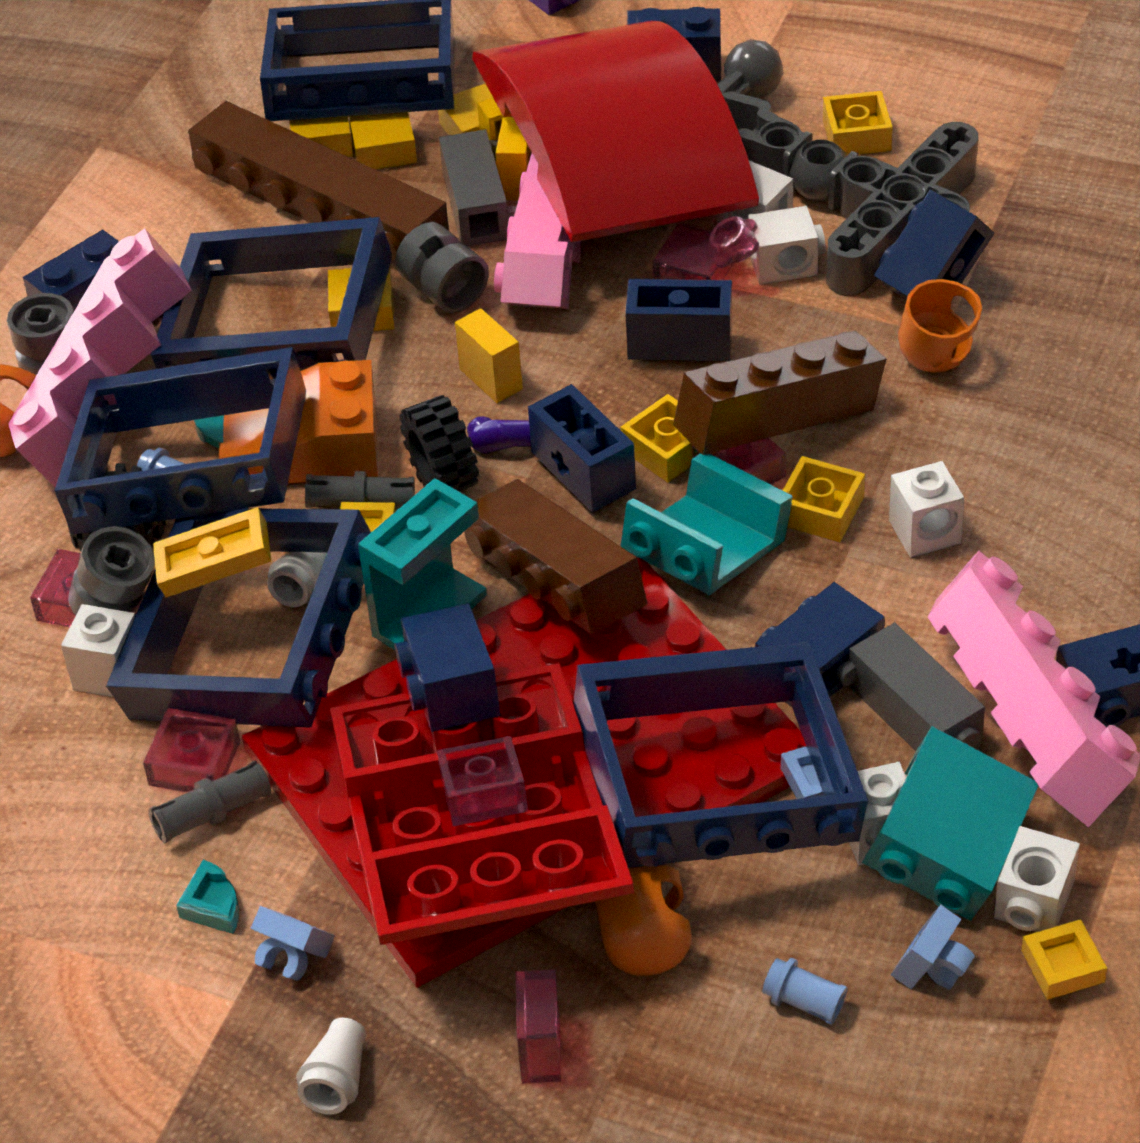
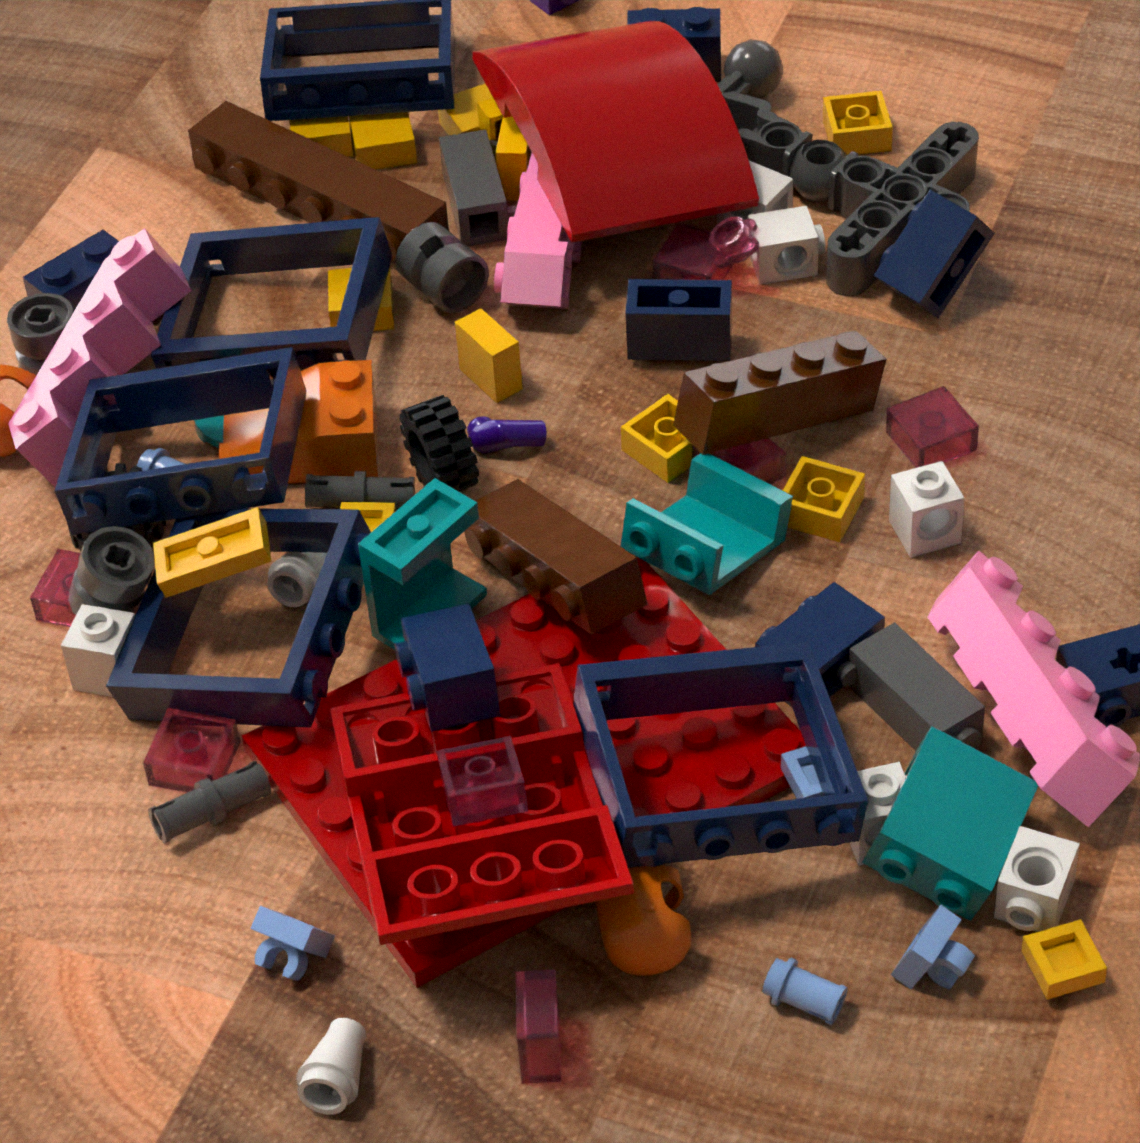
teal tile [176,859,239,934] -> none
dark blue brick [528,384,636,513] -> none
orange helmet [898,279,982,373] -> none
none -> clear pink piece [886,386,979,468]

